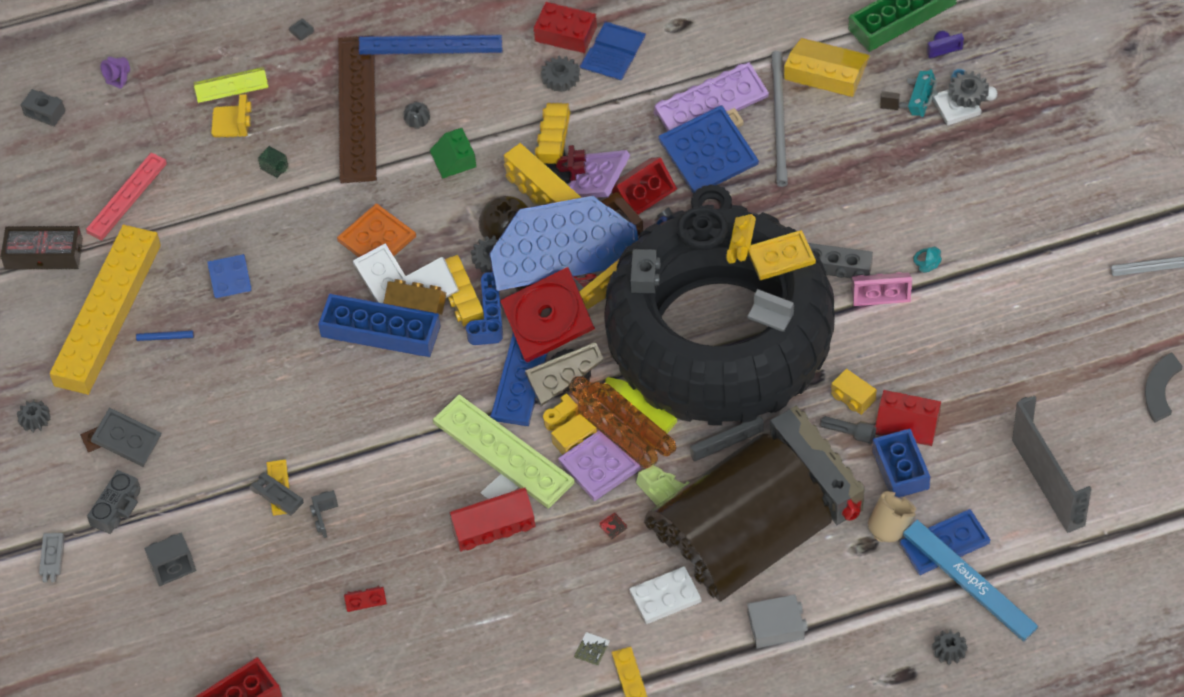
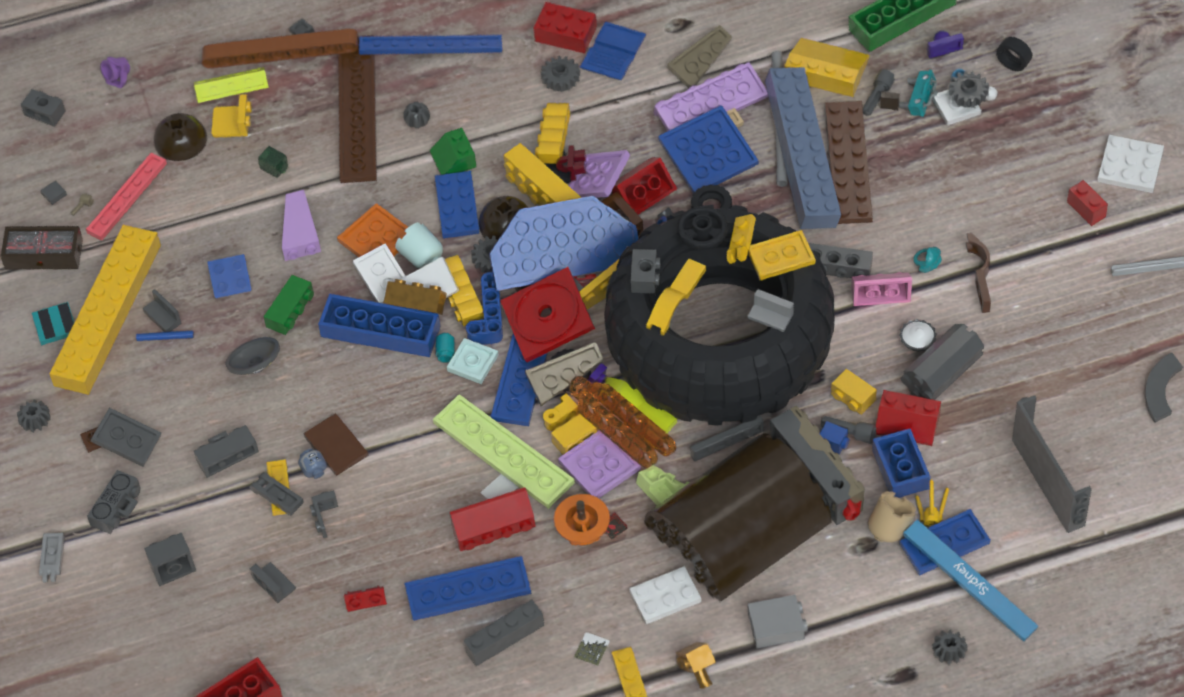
none -> tile [32,302,74,346]
none -> dark grey tile [40,181,67,205]
none -> dark tan hand [71,194,94,216]
none -> dark grey panel [143,289,182,332]
none -> dark brown piece [154,113,207,161]
none -> dark grey piece [194,425,259,478]
none -> dark orange beam [202,29,358,68]
none -> dark grey dish [225,337,280,375]
none -> dark grey panel [250,562,296,603]
none -> green brick [264,275,314,335]
none -> lavender slope [282,190,321,261]
none -> sand blue head [298,449,327,479]
none -> reddish brown tile [303,413,369,476]
none -> light aqua cylinder [395,222,443,269]
none -> blue plate [405,556,531,621]
none -> blue plate [435,171,480,239]
none -> teal brick [436,333,455,363]
none -> light aqua plate [447,338,499,384]
none -> dark grey brick [463,599,545,666]
none -> orange piece [554,494,610,546]
none -> dark purple plate [587,363,607,388]
none -> yellow piece [646,259,706,335]
none -> dark tan wing [667,25,732,89]
none -> pearl gold brick [676,642,716,689]
none -> sand blue brick [765,67,841,229]
none -> blue brick [820,421,850,455]
none -> reddish brown plate [825,101,873,224]
none -> dark grey piece [862,69,895,116]
none -> white piece [899,319,937,351]
none -> dark grey brick [901,324,984,400]
none -> yellow plant [915,480,949,527]
none -> reddish brown piece [966,233,991,313]
none -> black tyre [996,37,1033,71]
none -> red brick [1067,180,1108,226]
none -> white plate [1097,135,1164,193]

